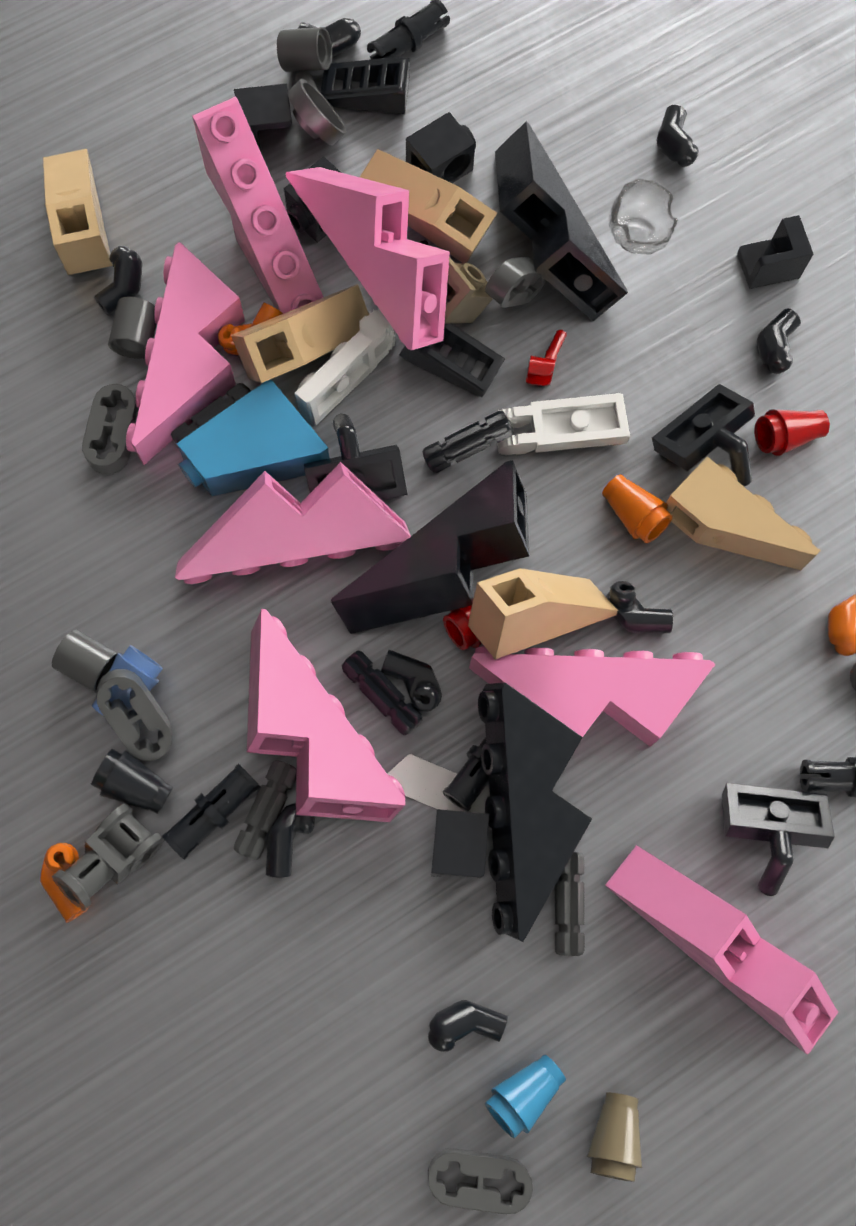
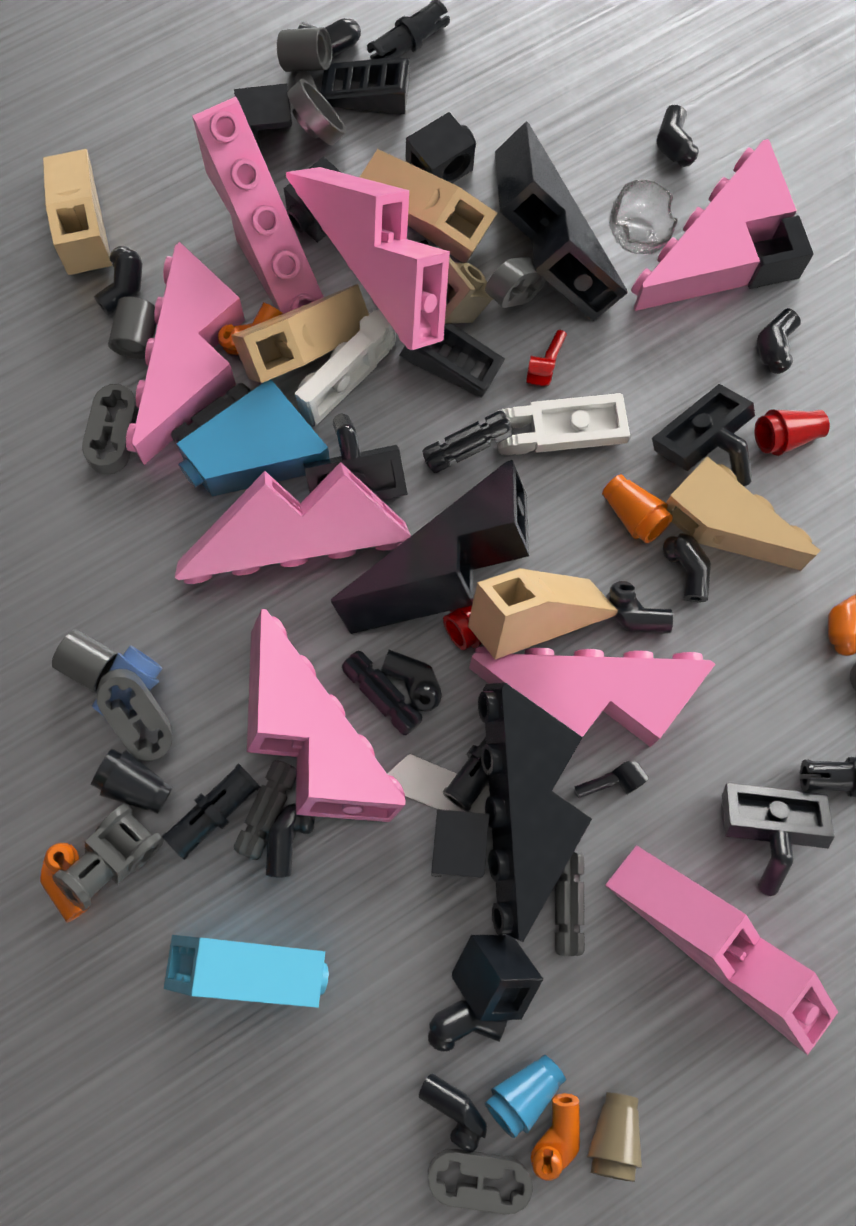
none -> medium azure slope [163,935,329,1008]
none -> black arm [419,1073,487,1153]
none -> black panel [452,935,543,1022]
none -> orange arm [531,1093,580,1181]
none -> black hand [574,761,649,798]
none -> bright pink slope [631,139,797,311]
none -> black arm [663,533,711,603]

